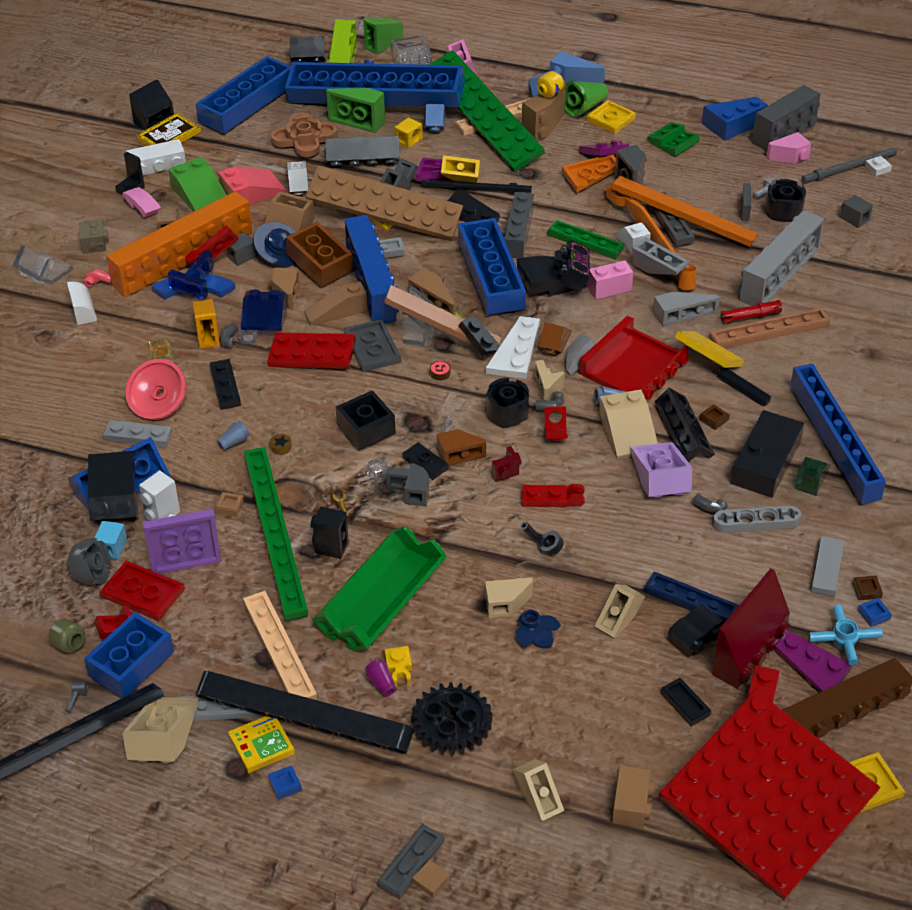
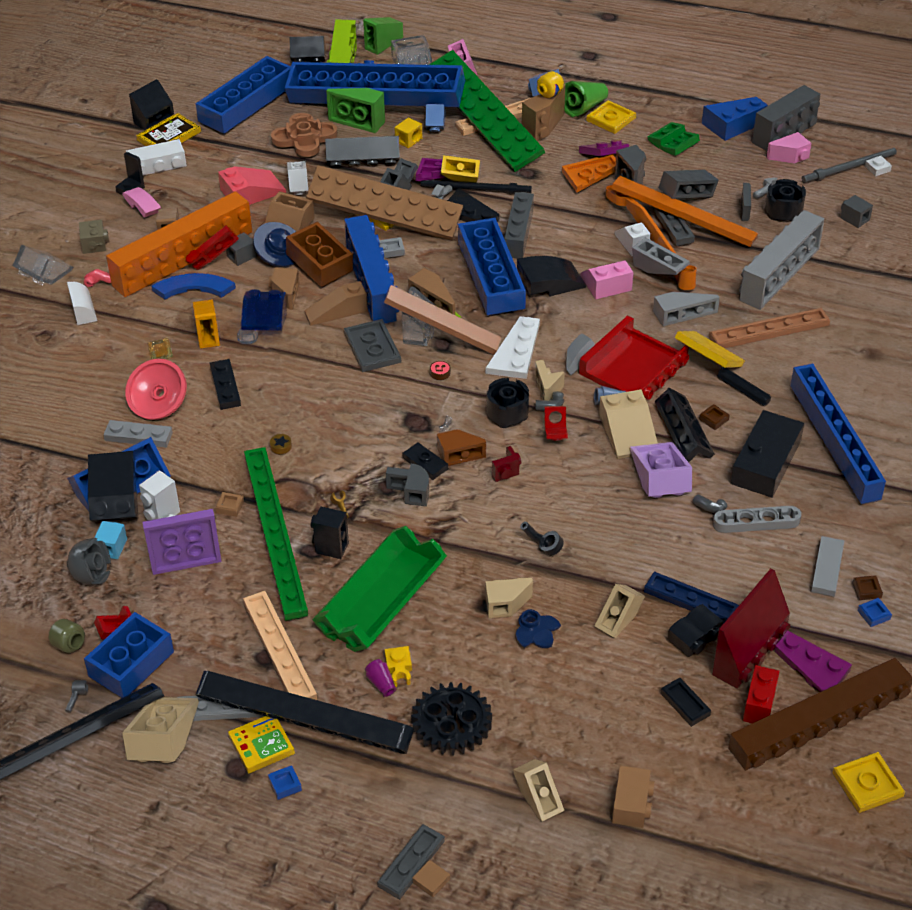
red tile [99,560,185,621] -> none
bright green slope [168,157,227,212] -> none
clear blue bracket [168,250,214,300] -> none
sand blue cone [216,421,250,450] -> none
dark grey arm [220,323,238,348] -> none
red plate [267,332,356,369] -> none
black brick [336,390,396,450] -> none
clear tile [367,459,387,480] -> none
black plate [458,316,500,356] -> none
red hinge [522,484,585,508] -> none
dark orange slope [539,322,572,355] -> none
green tile [547,220,625,260] -> none
medium blue slope [550,52,605,83] -> none
black piece [554,240,590,292] -> none
red plate [658,690,881,901] -> none
red pin [720,300,782,324] -> none
clear green slope [795,457,831,496] -> none
medium azure bar [808,605,883,666] -> none
none -> light grey bar [431,184,452,200]
none -> dark grey brick [658,170,719,199]

